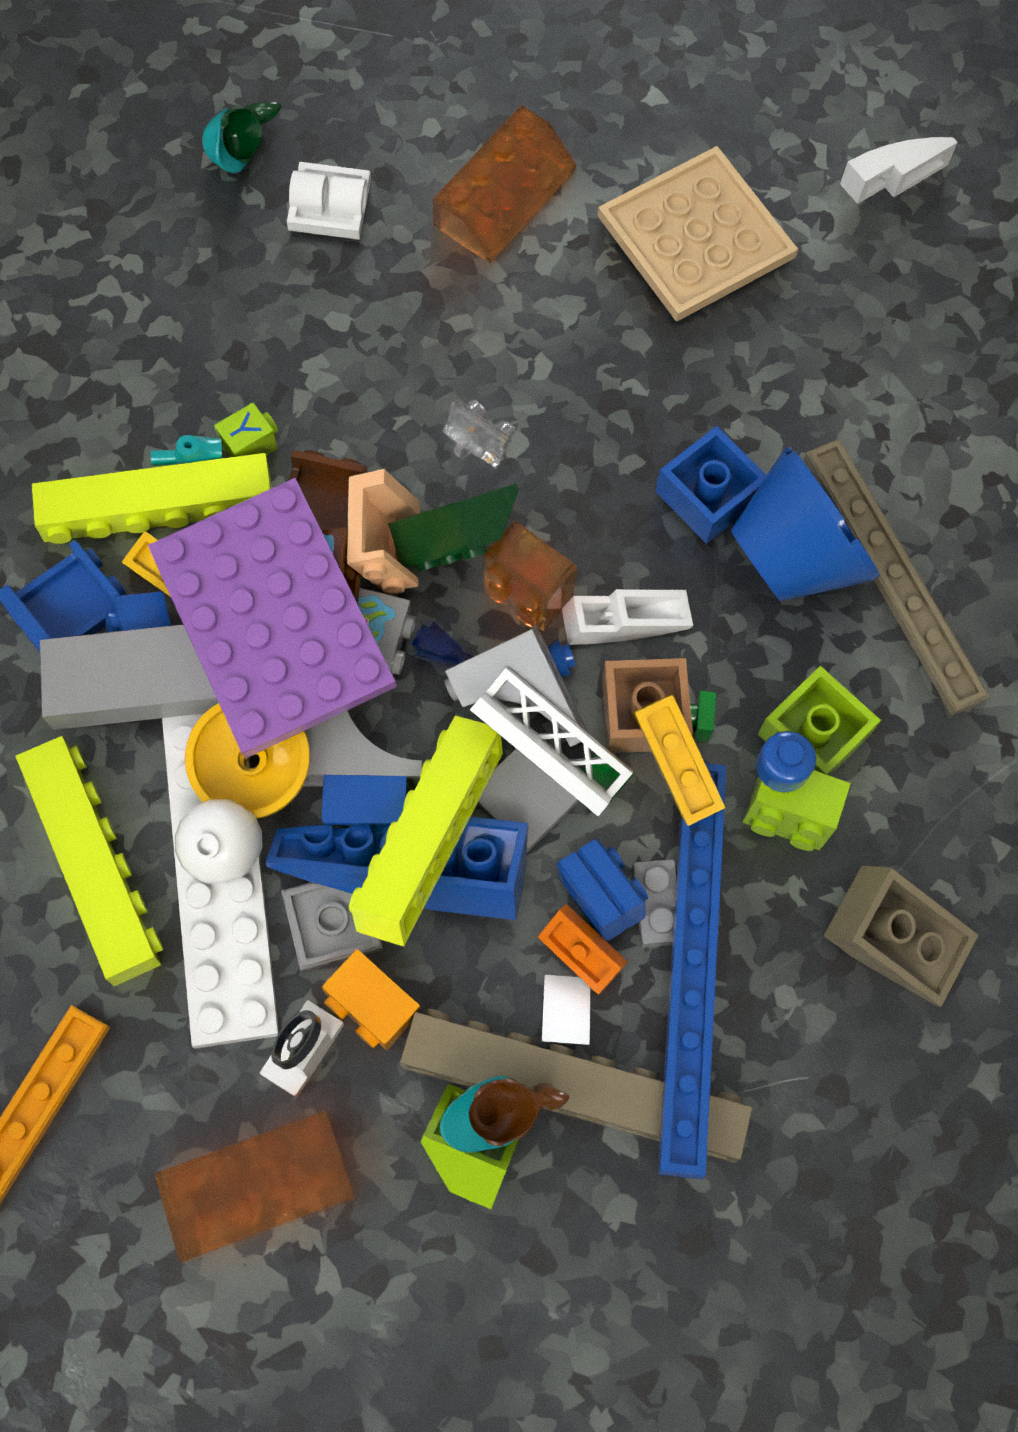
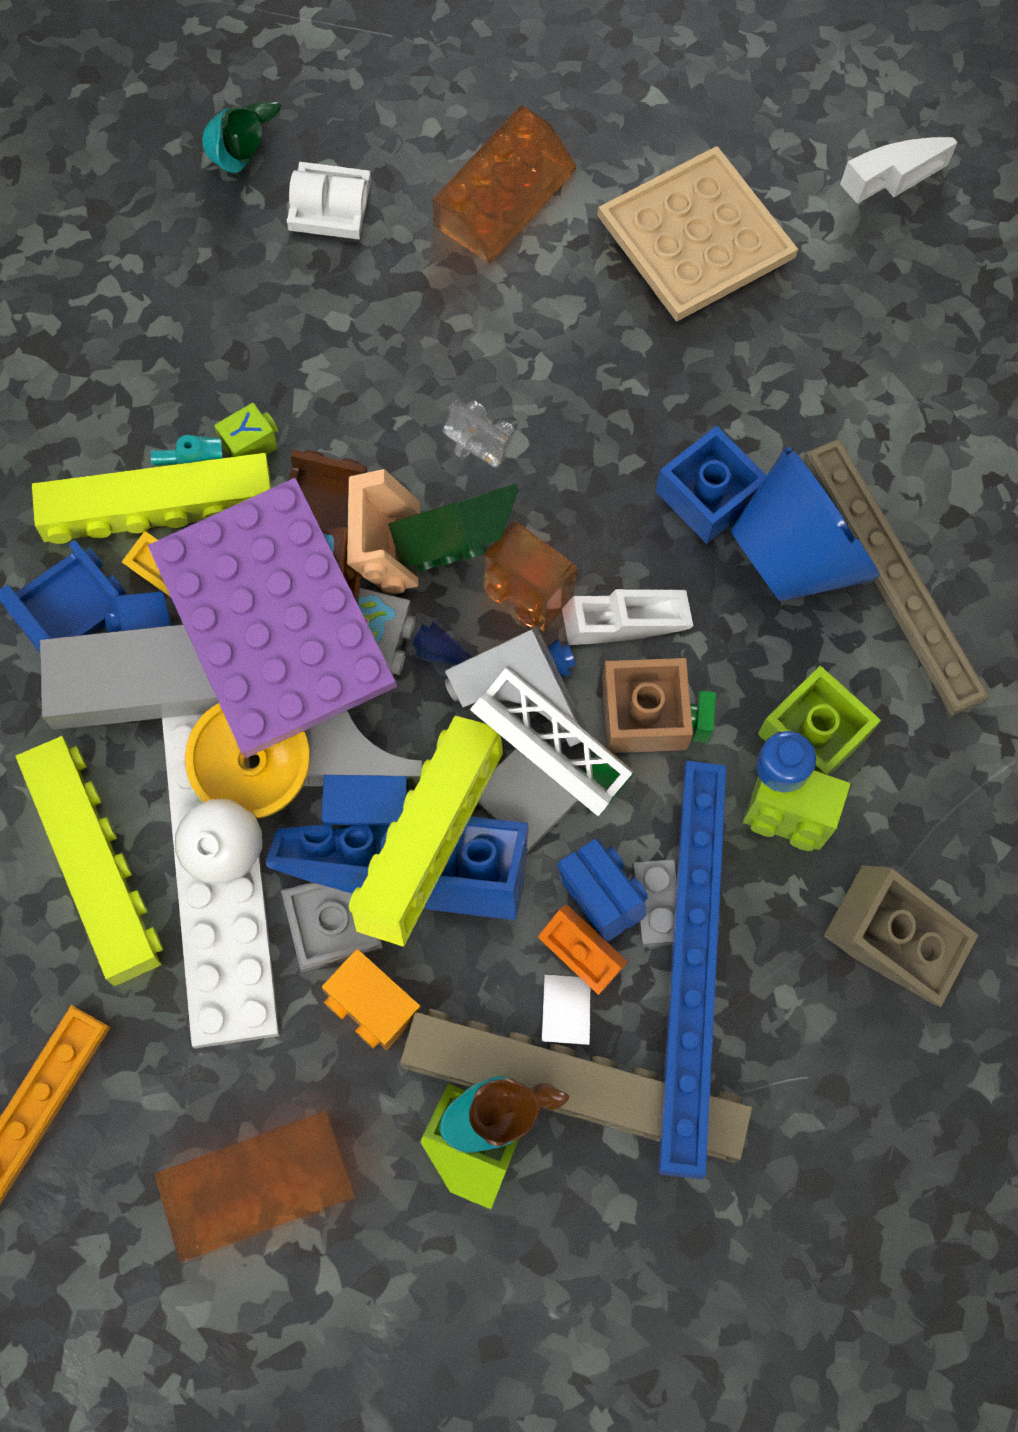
white piece [259,1000,344,1098] -> none
yellow plate [633,694,725,826] -> none

